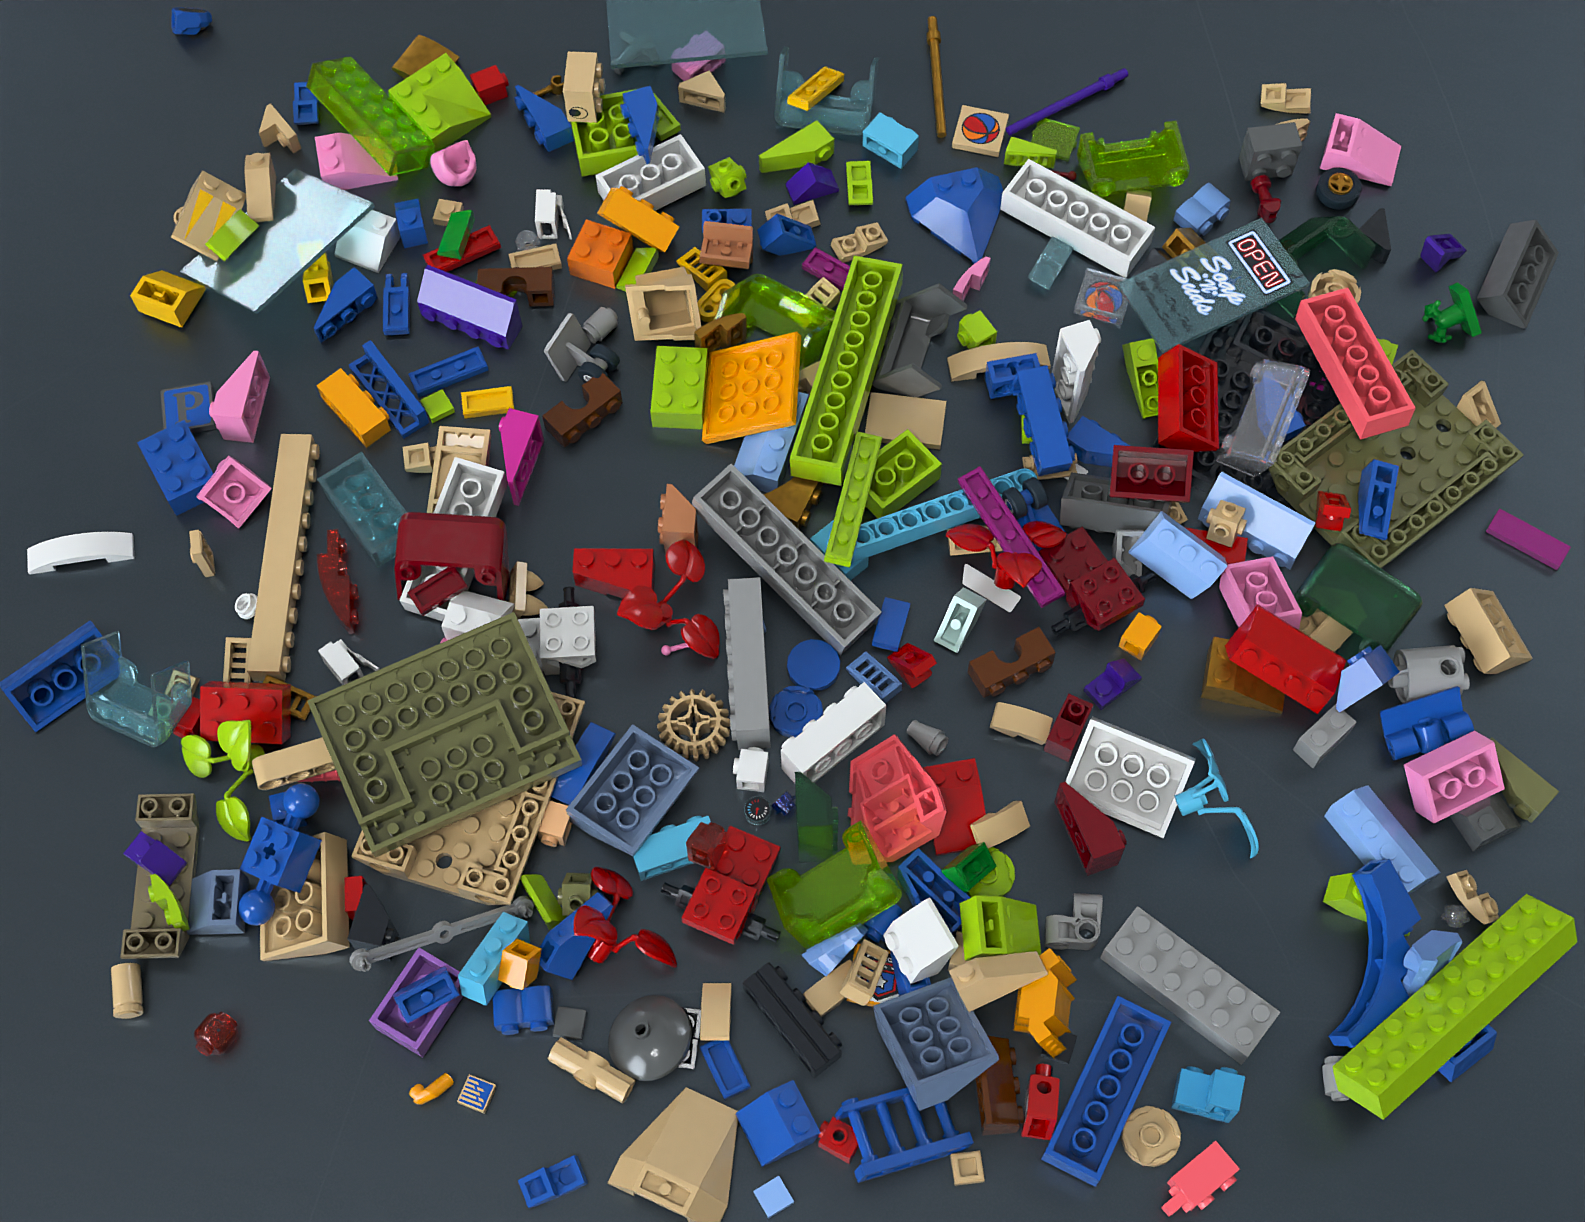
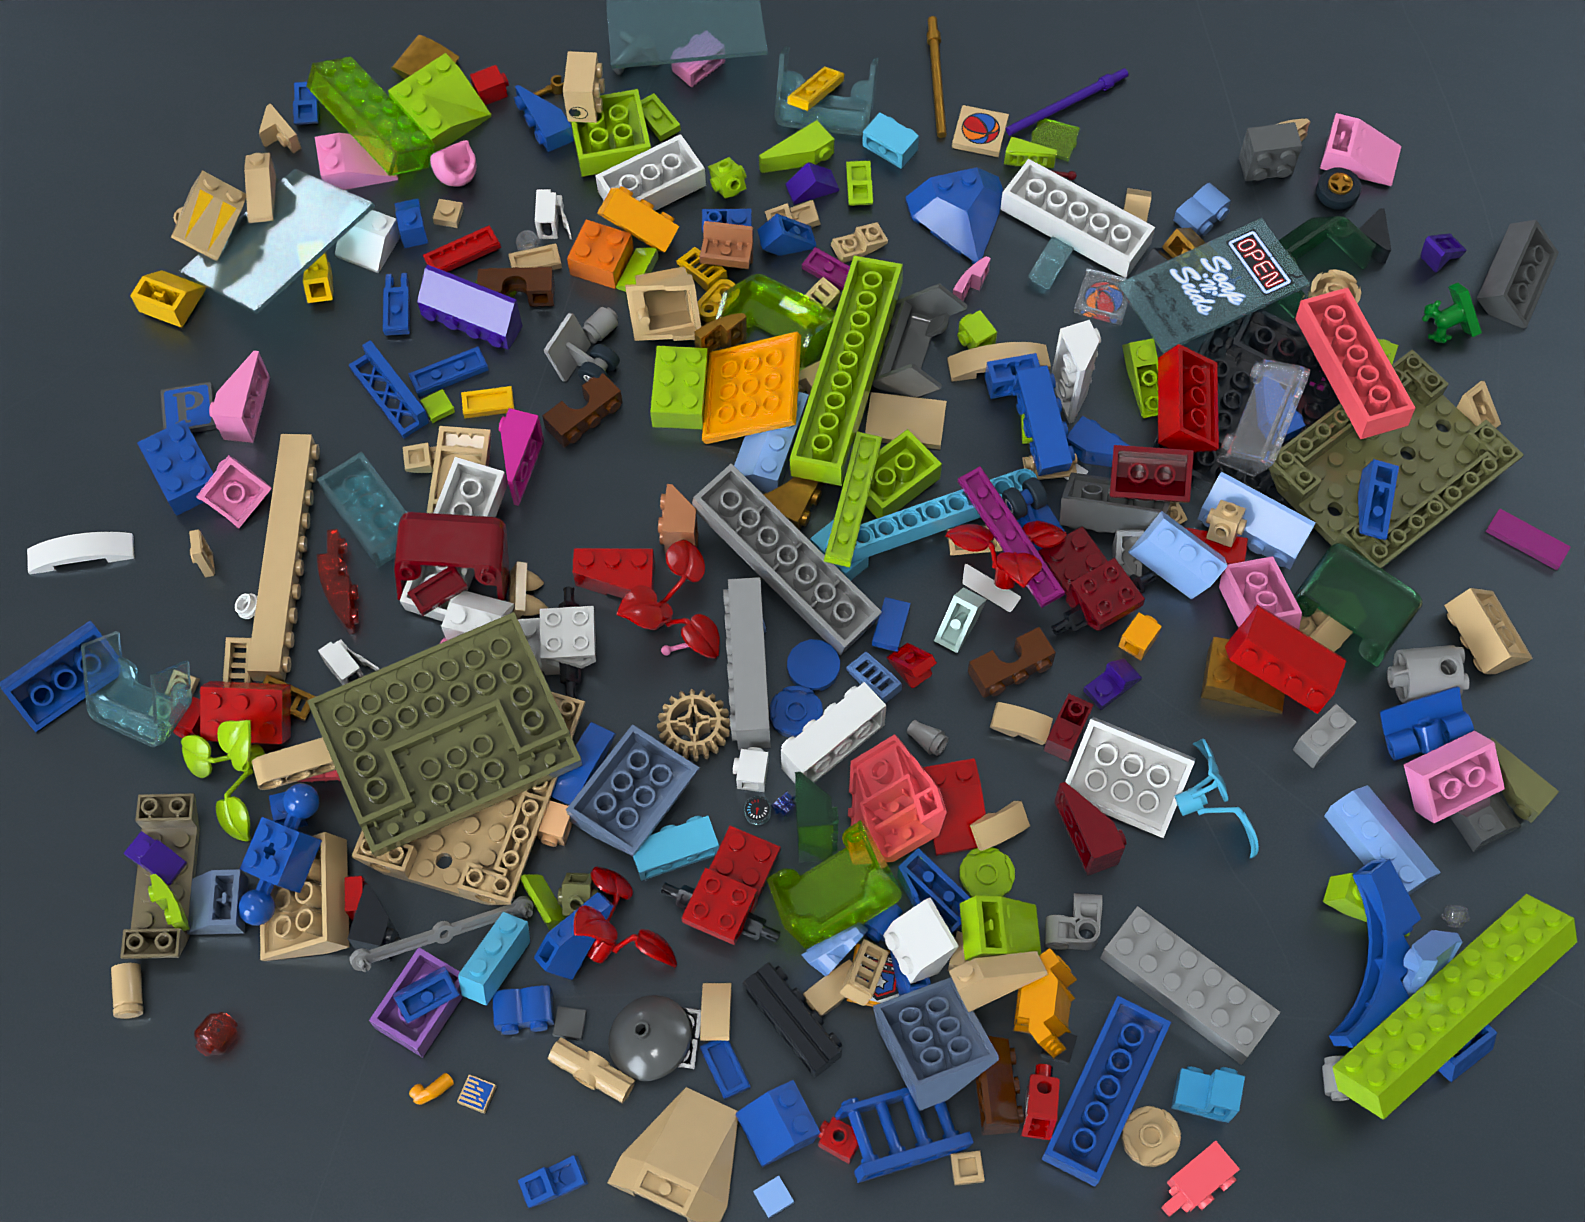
blue rock [171,7,212,35] -> none
lime slope [205,209,259,262] -> none
blue slope [313,267,378,343] -> none
light orange brick [316,368,391,448] -> none
green slope [437,210,475,260] -> none
light orange brick [498,939,542,990] -> none
blue slope [620,86,659,165] -> none
tan slope [678,70,726,113] -> none
clear red slope [686,822,728,870] -> none
green slope [941,842,997,893] -> none
clear neon green windscreen [1077,120,1190,197] -> none
dark red leg [1250,175,1282,223] -> none
tan slope [1261,83,1311,114] -> none
red slope [1315,491,1351,531] -> none
slope [1336,645,1400,712] -> none
tan slope [1446,870,1499,925] -> none

